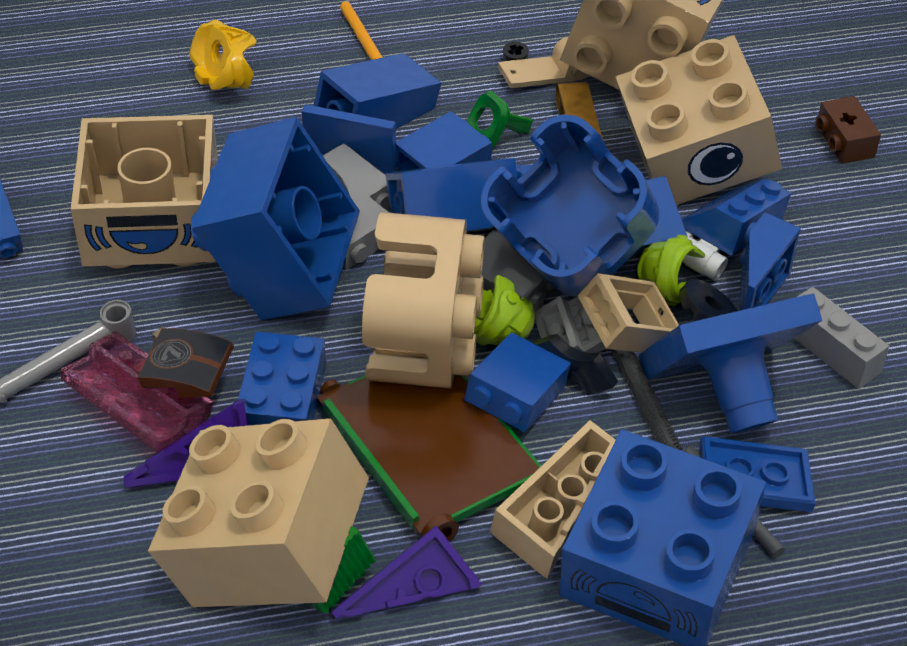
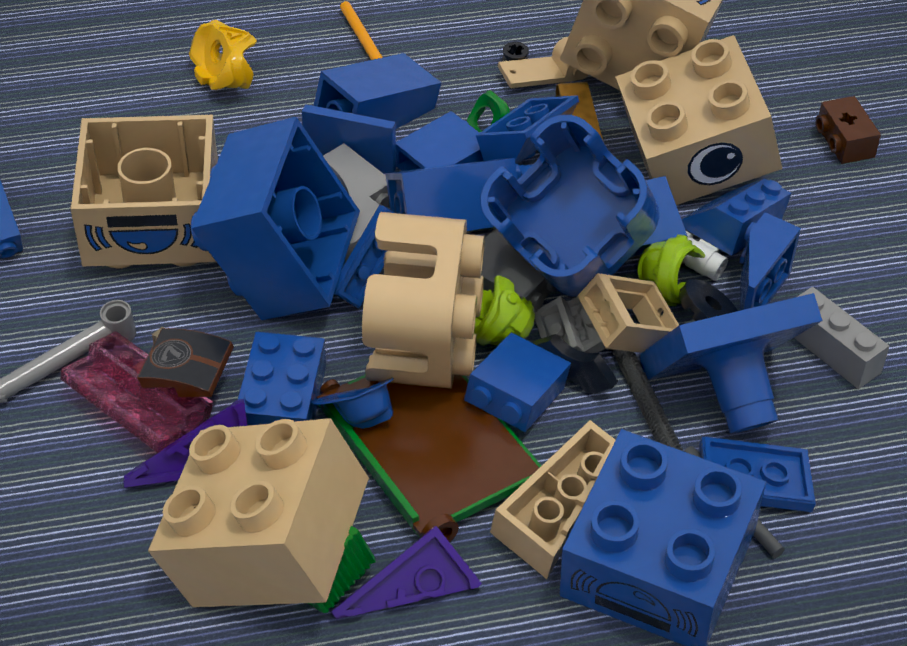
none -> blue piece [312,378,394,429]
none -> blue tile [334,205,394,309]
none -> blue slope [476,95,579,164]

